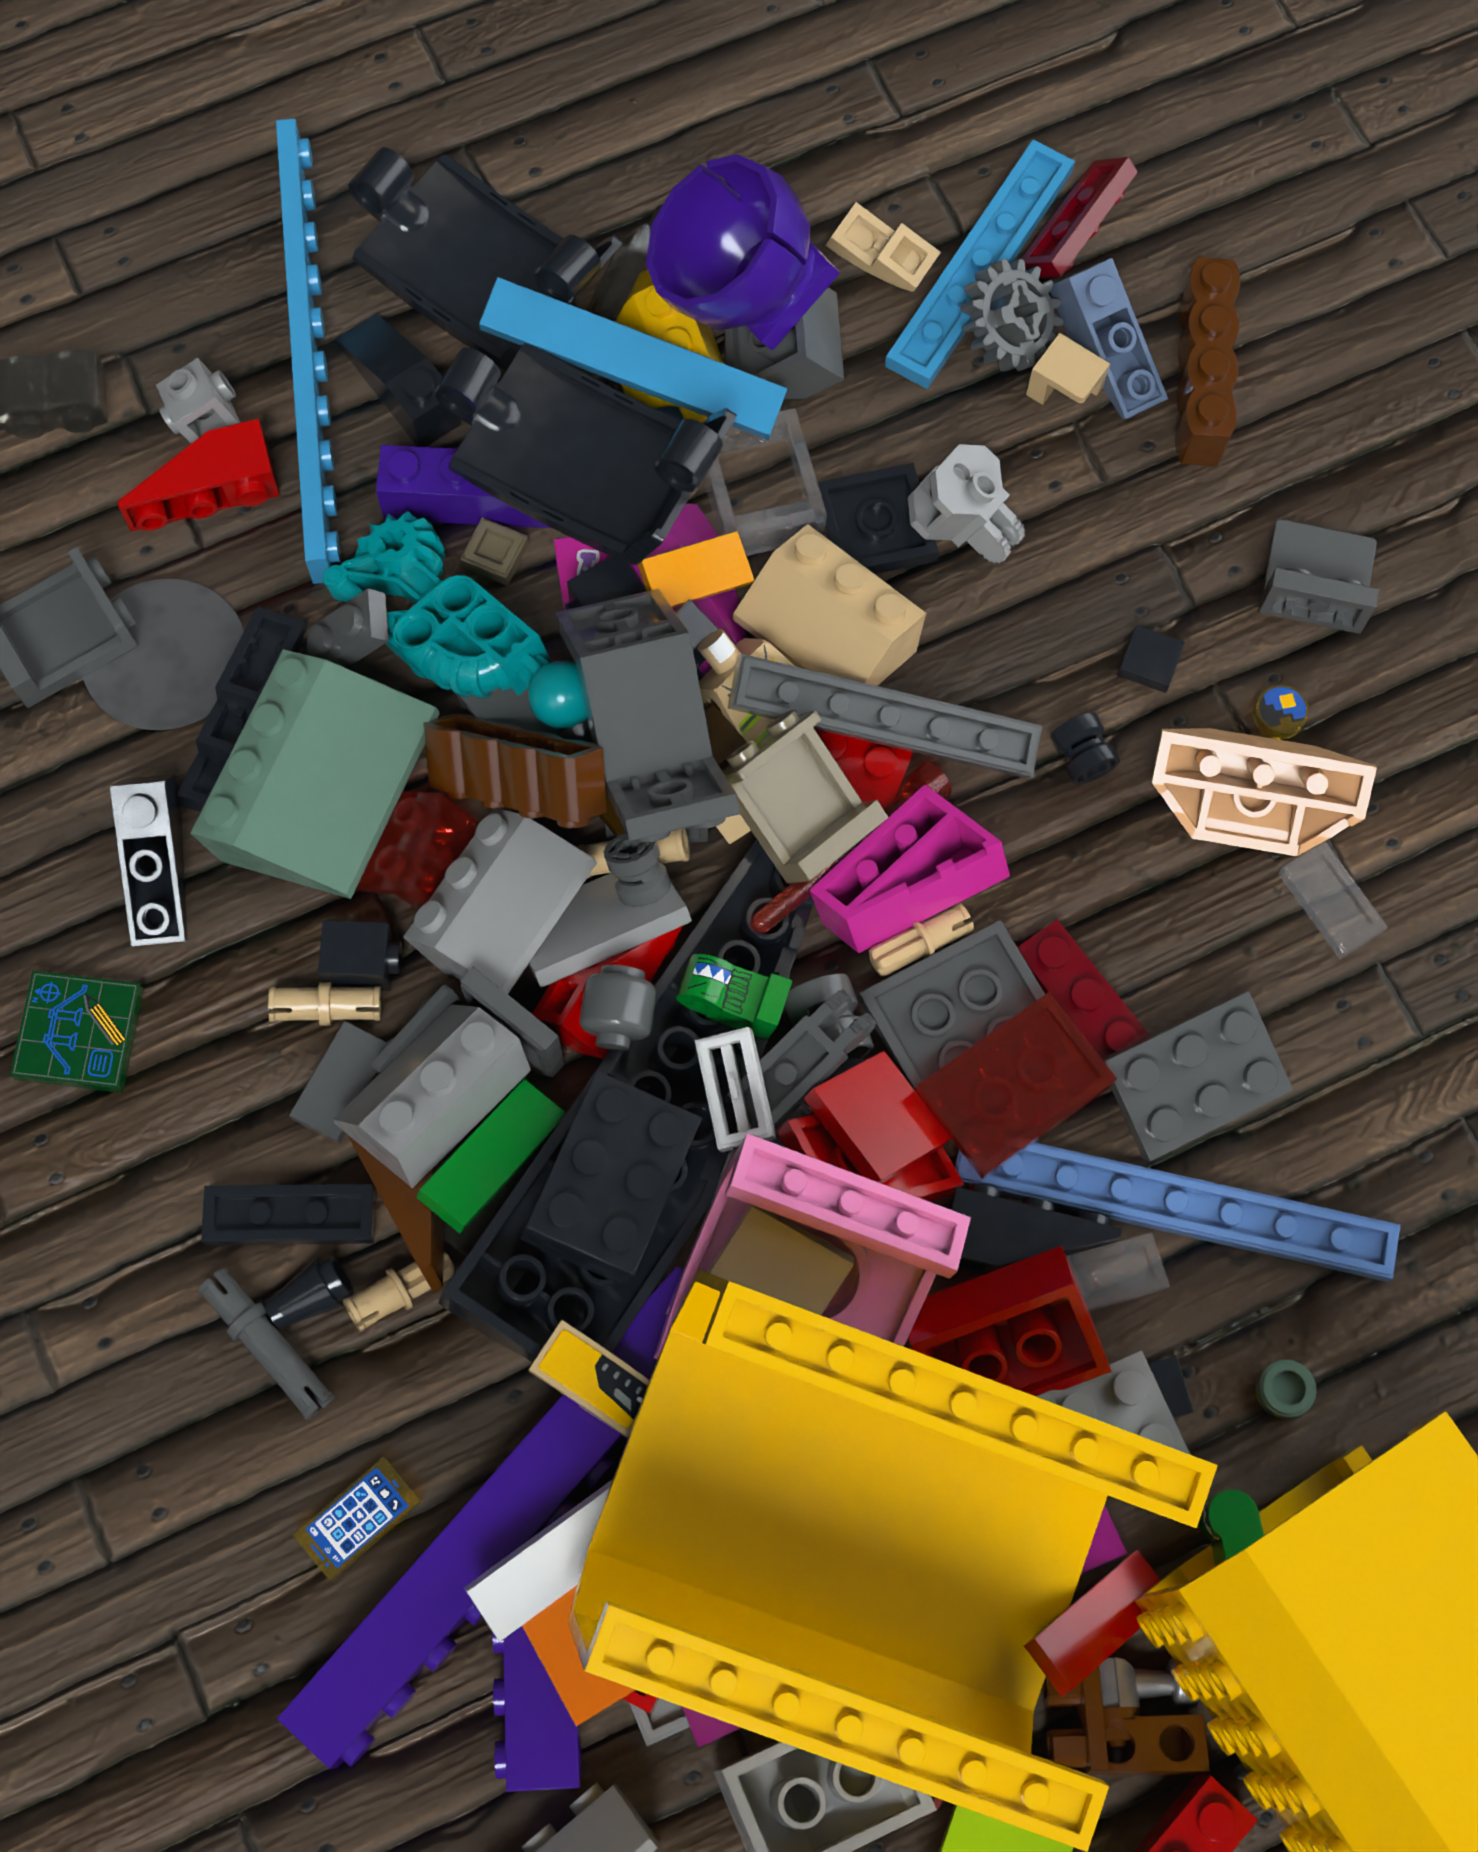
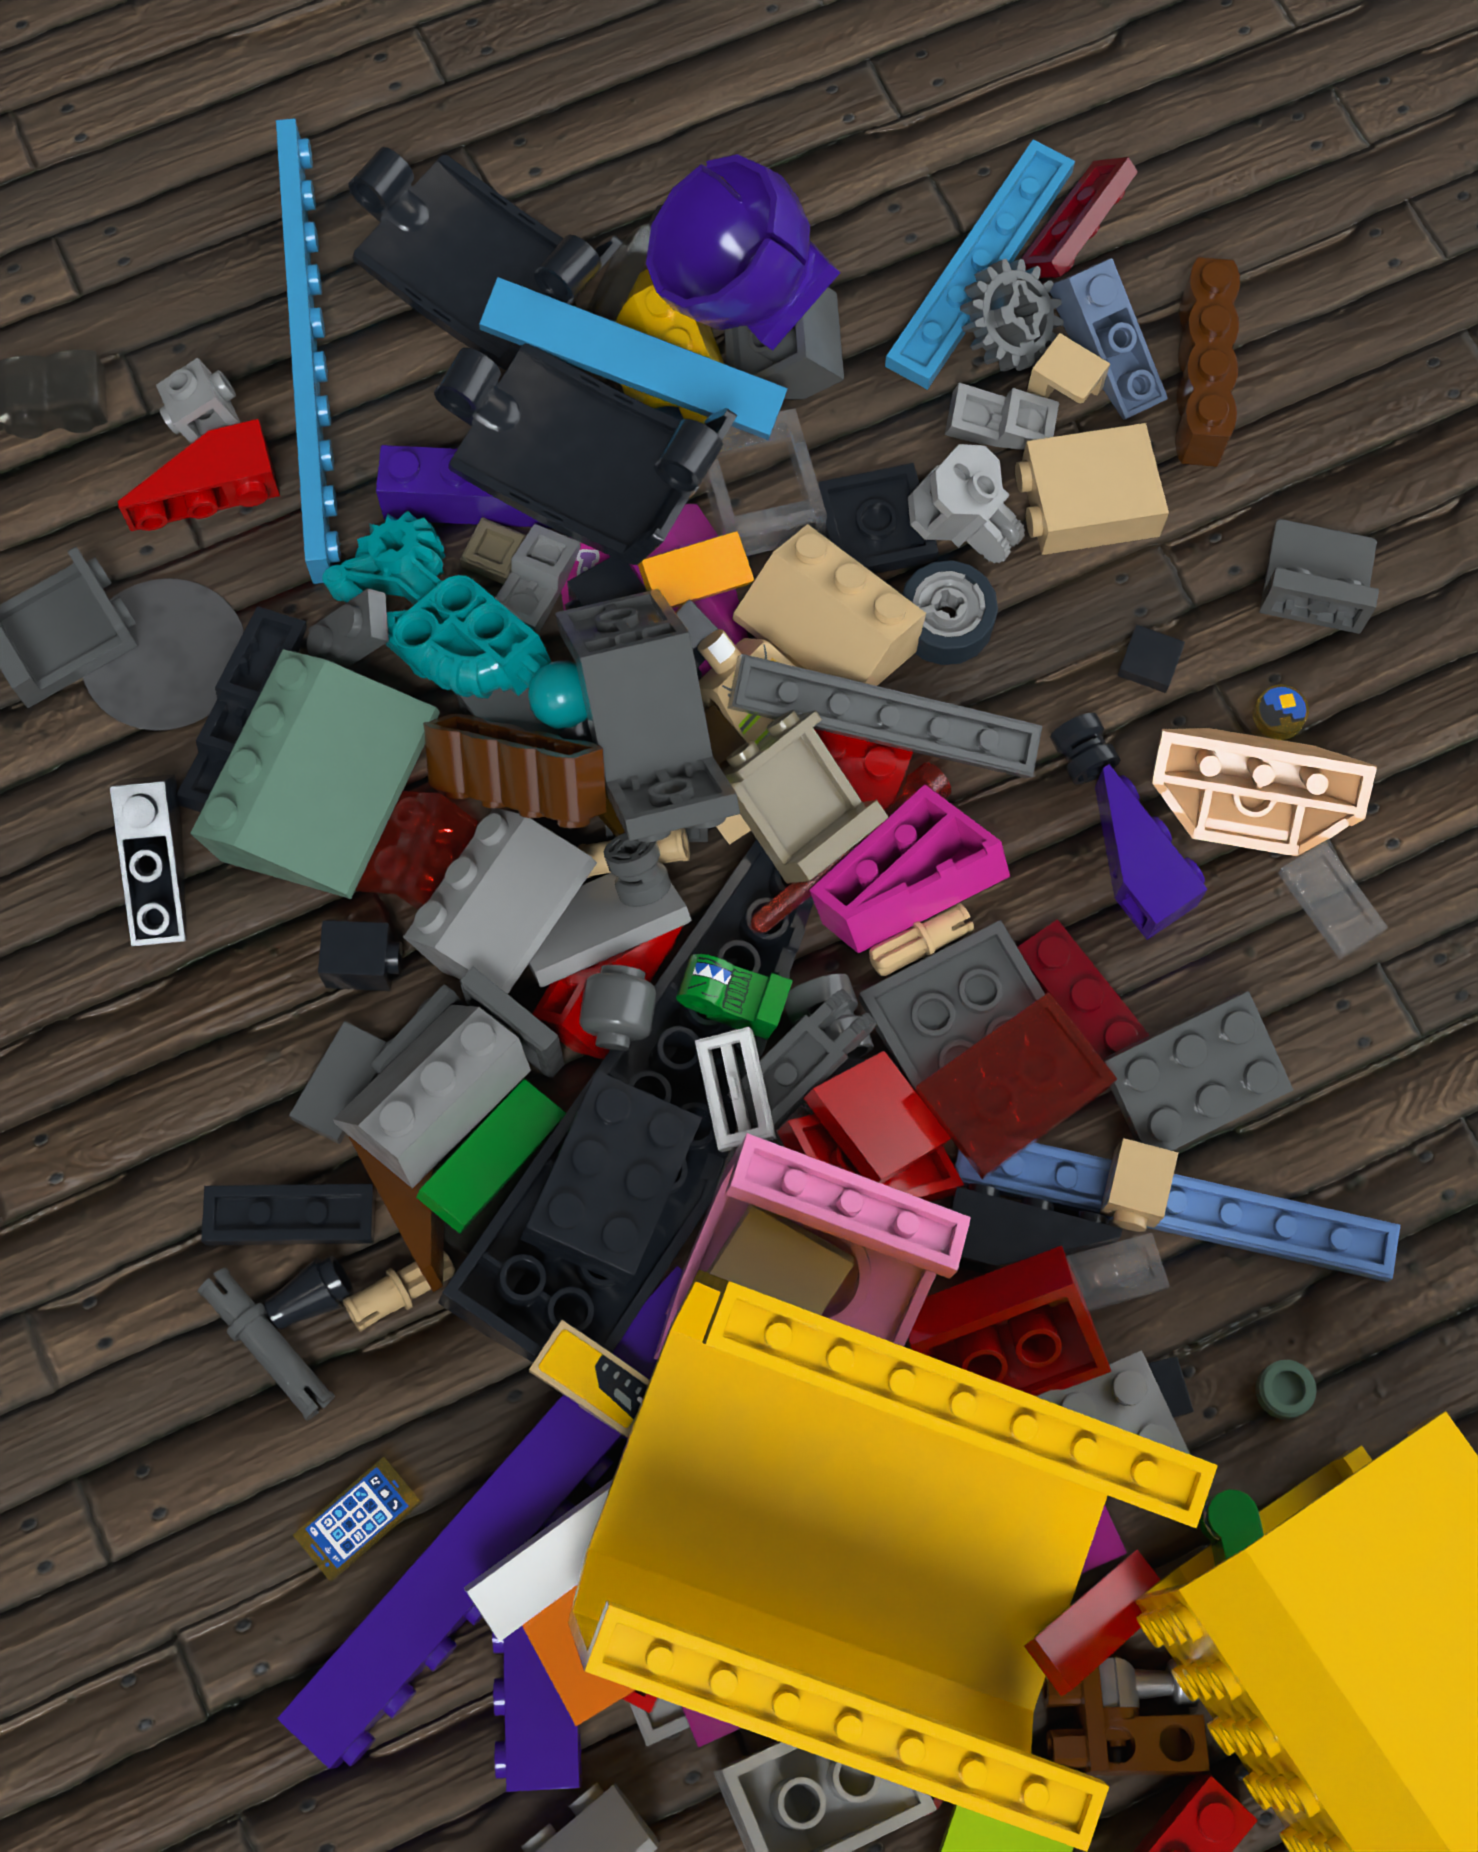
dark green tile [10,971,144,1093] -> none
tan pin [268,982,381,1026] -> none
black slope [335,313,461,447] -> none
tan slope [825,202,941,292] -> none
none -> light grey slope [495,524,580,634]
none -> wheel [902,560,998,665]
none -> light grey slope [945,382,1059,450]
none -> tan brick [1015,423,1169,555]
none -> dark purple slope [1095,764,1207,940]
none -> tan brick [1100,1138,1178,1232]

